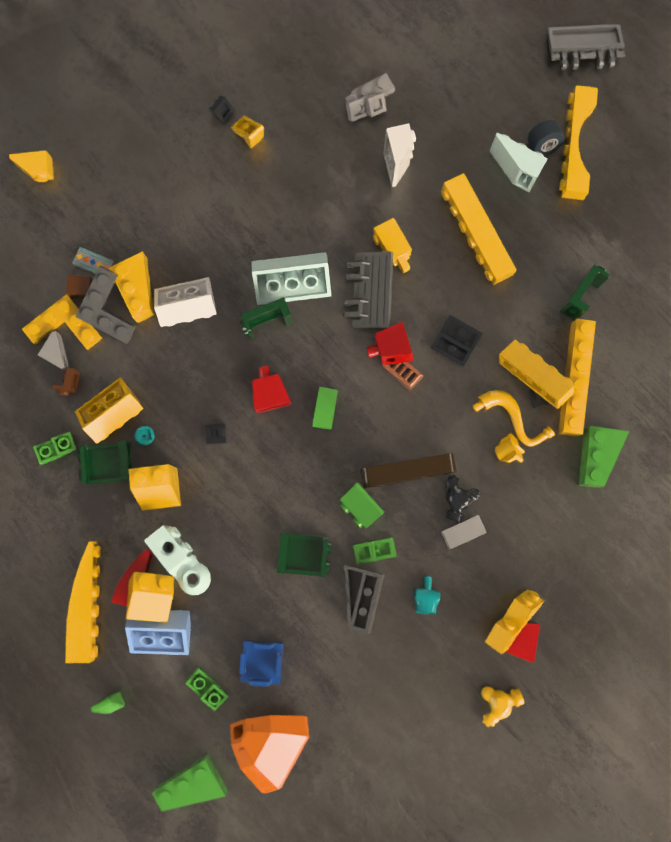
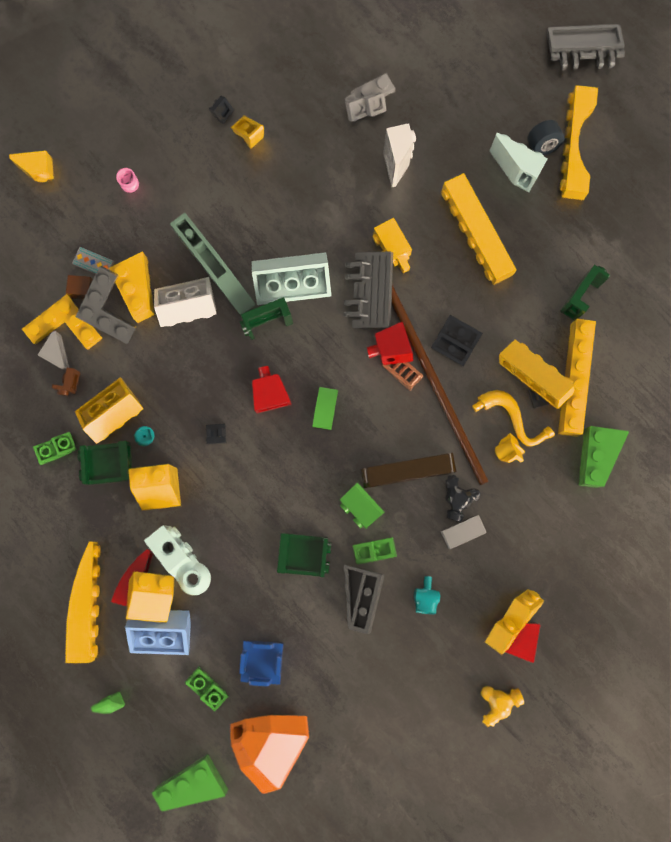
none -> bright pink wheel [116,168,139,193]
none -> sand green slope [170,213,256,316]
none -> reddish brown piece [391,285,488,485]

